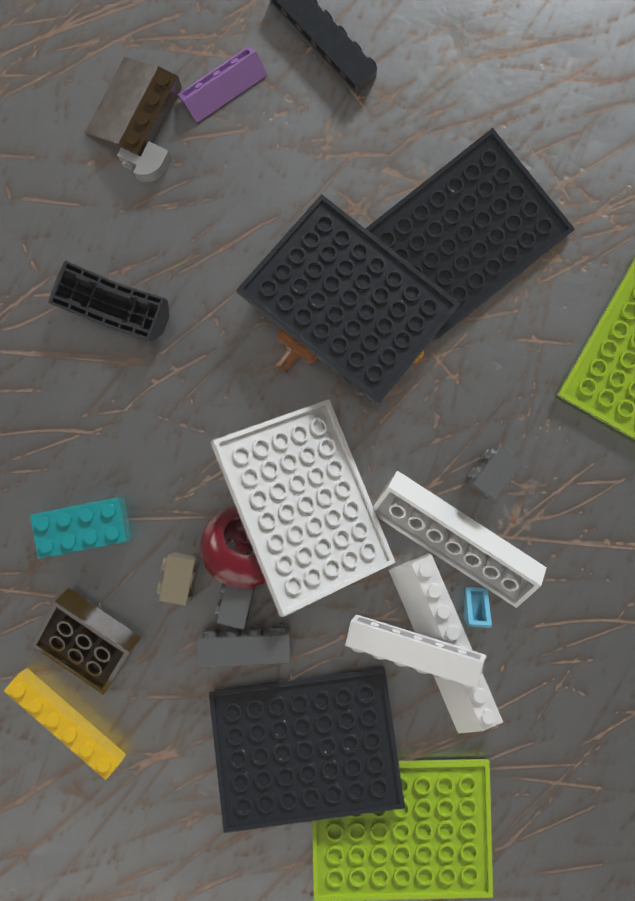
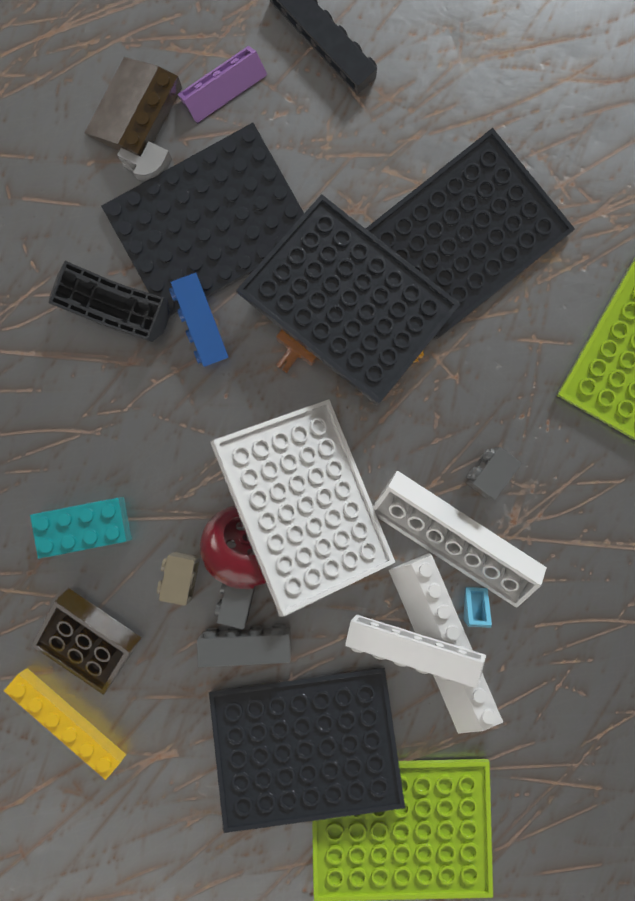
none -> black plate [101,122,304,319]
none -> blue brick [169,273,229,367]

